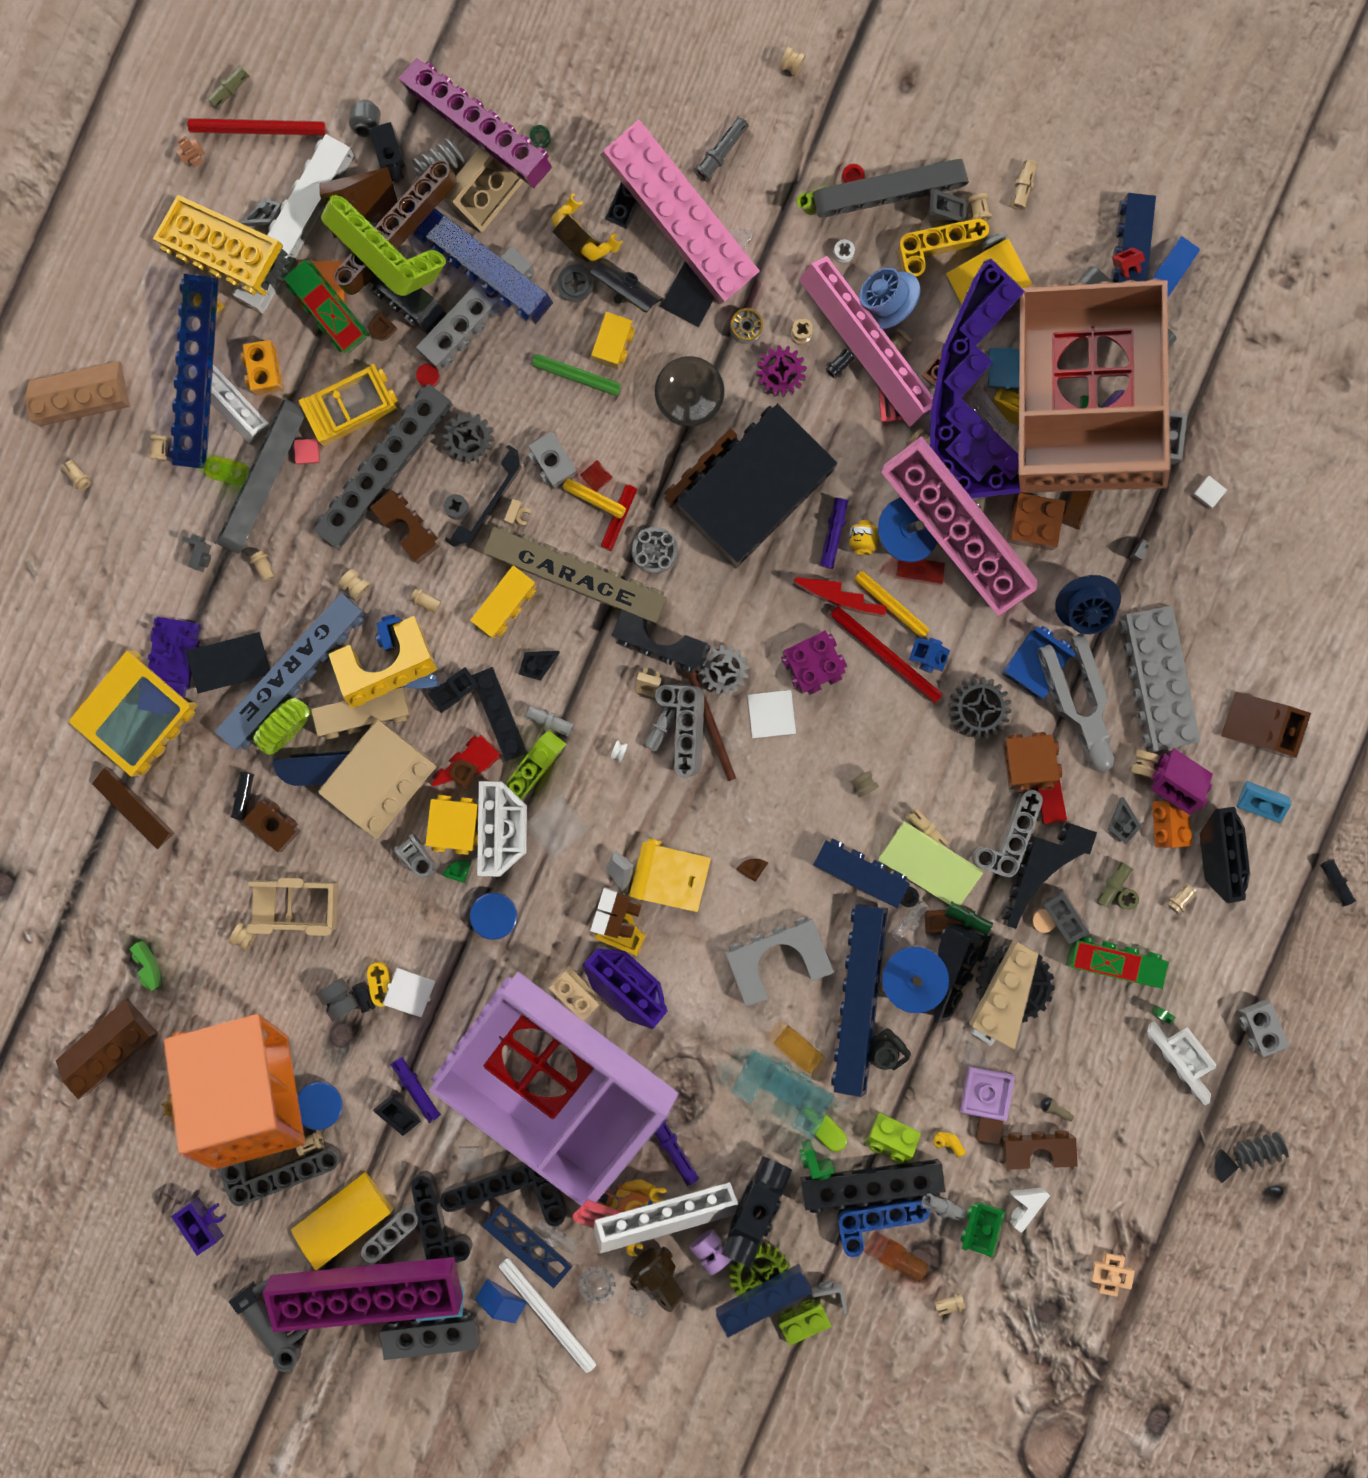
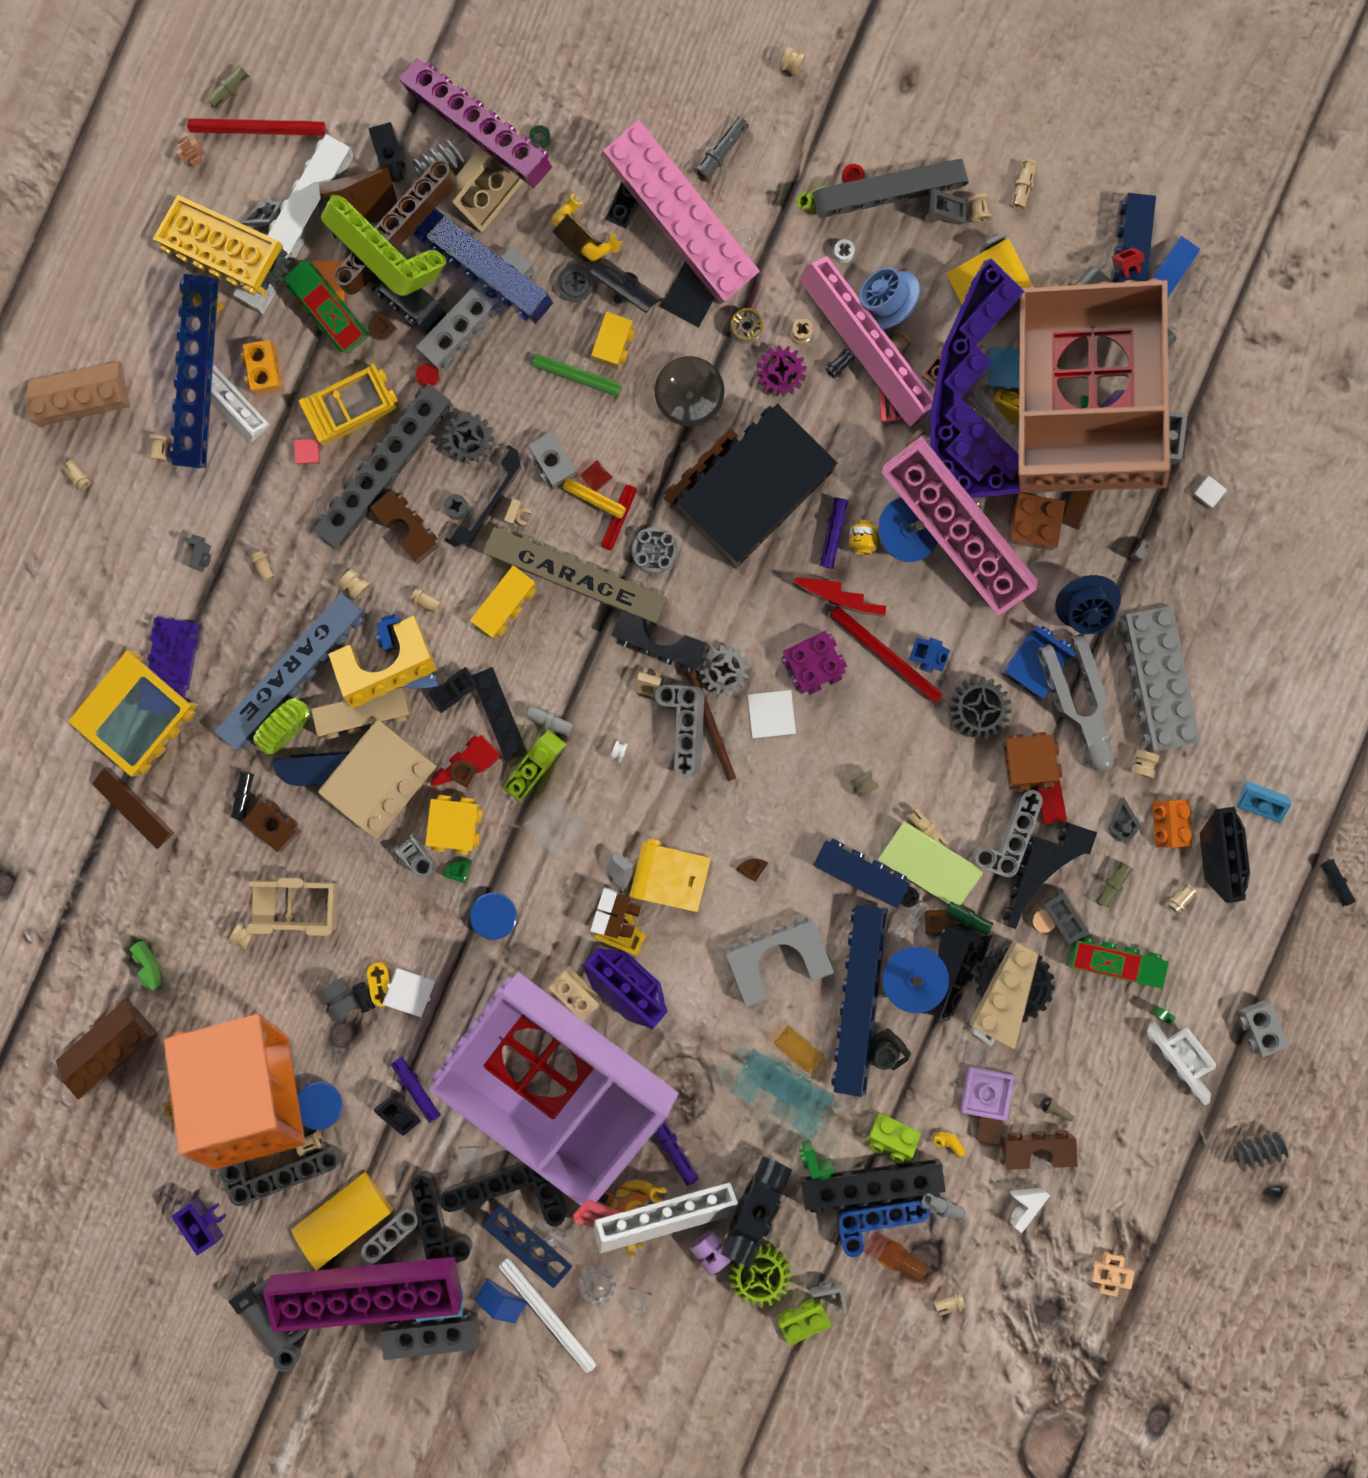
black window [186,632,270,694] -> none
clear neon green plate [204,456,250,486] -> none
dark grey beam [216,399,305,554] -> none
dark grey head [349,100,381,137] -> none
white wedge [477,782,527,877] -> none
black piece [518,651,560,681] -> none
dark brown piece [627,1246,684,1312] -> none
light grey axle [645,706,677,751] -> none
dark blue brick [716,1264,812,1338] -> none
lime piece [801,1105,848,1152] -> none
yellow axle [854,571,930,638] -> none
clear red slope [895,559,945,586] -> none
yellow beam [897,219,989,281] -> none
green bracket [960,1201,1006,1257] -> none
olive bush [1116,888,1139,910] -> none
magenta brick [1151,748,1213,816] -> none
black tile [1214,1149,1239,1183] -> none
reddish brown slope [1221,692,1311,758] -> none

